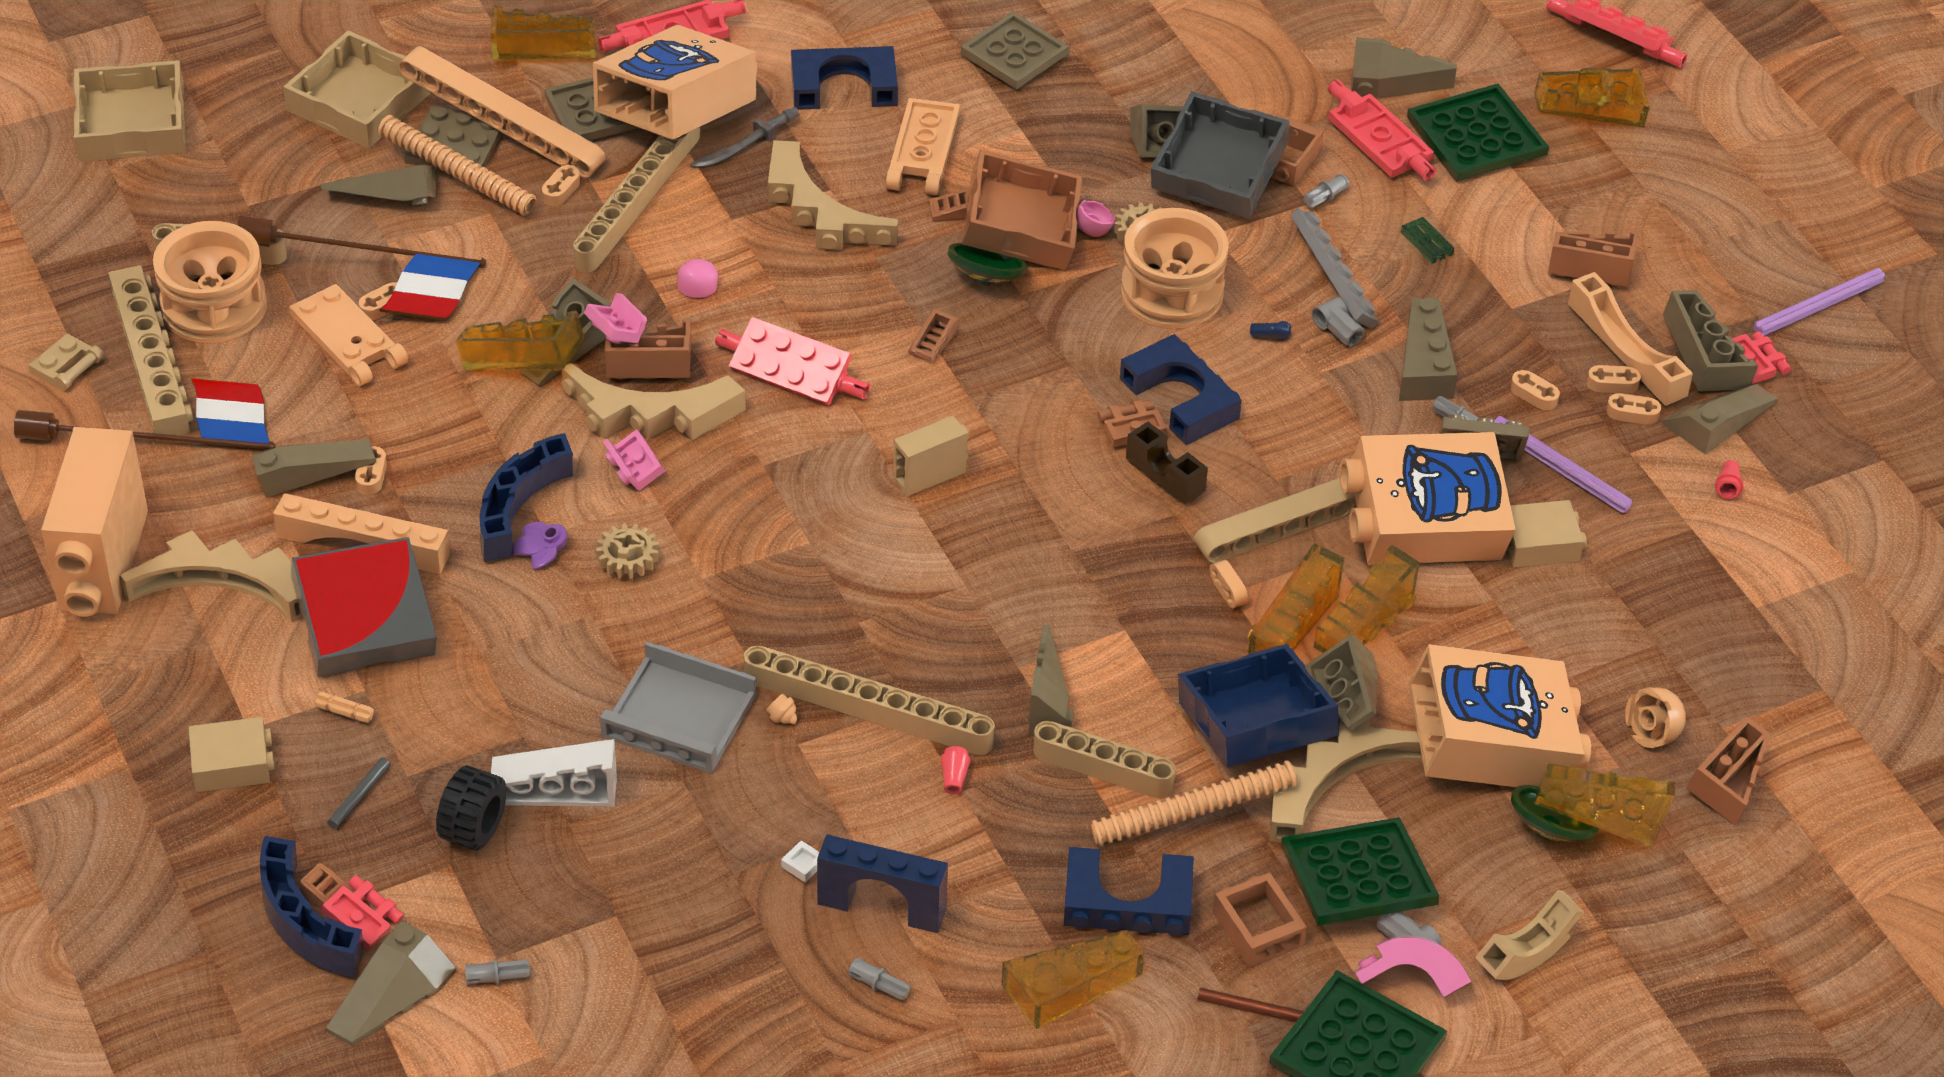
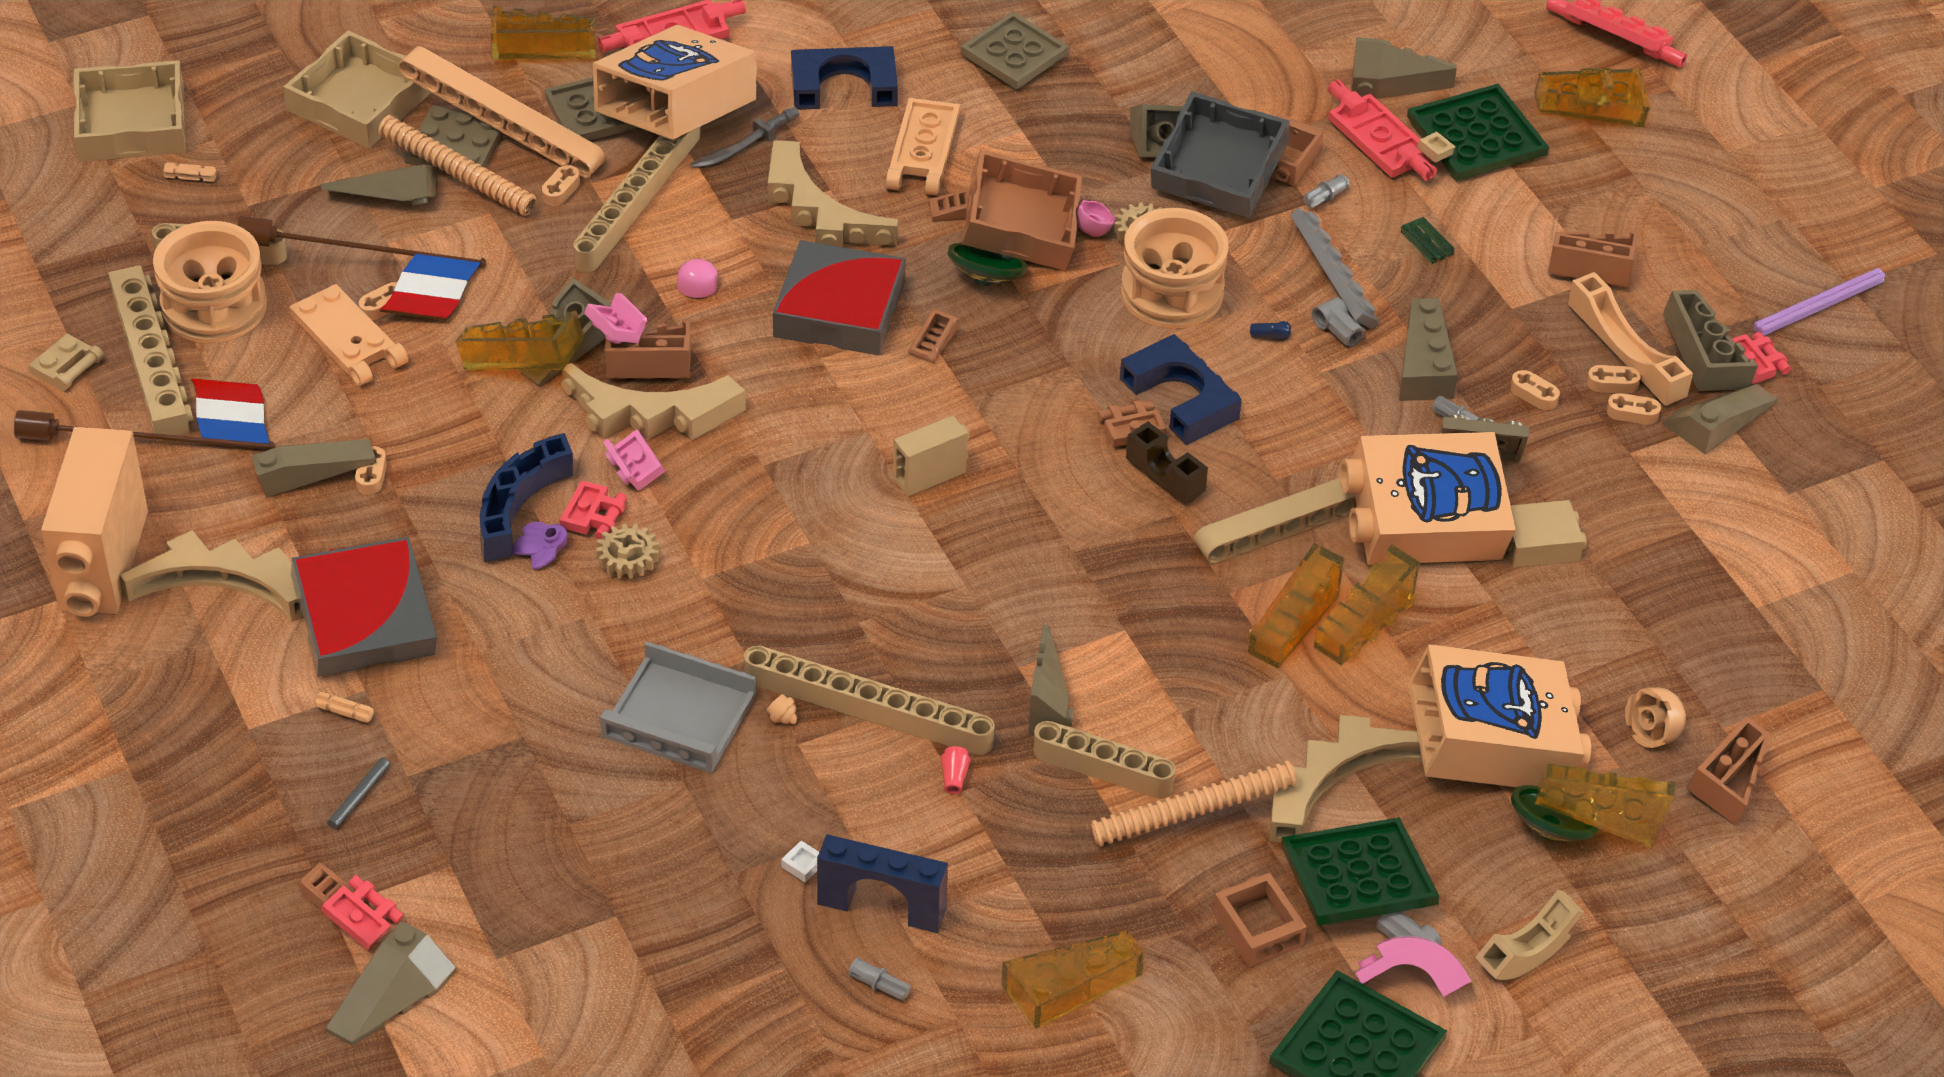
tan brick [189,717,275,792] -> none
dark blue brick [260,836,364,978] -> none
light nougat arch [273,493,451,574] -> none
black tyre [436,765,506,851] -> none
light grey axle [465,959,530,985] -> none
white wedge [491,739,617,807] -> none
plate [715,317,870,406] -> none
dark blue arch [1063,847,1194,935] -> none
dark blue tile [1178,644,1339,767] -> none
copper bar [1197,987,1304,1022] -> none
light nougat beam [1210,560,1248,609] -> none
dark tan wedge [1305,634,1378,730] -> none
lavender axle [1494,416,1632,513] -> none
coral cone [1715,460,1743,499] -> none
none -> light nougat axle [163,162,217,182]
none -> coral plate [559,480,627,539]
none -> tile [773,240,906,356]
none -> tan plate [1417,132,1455,163]

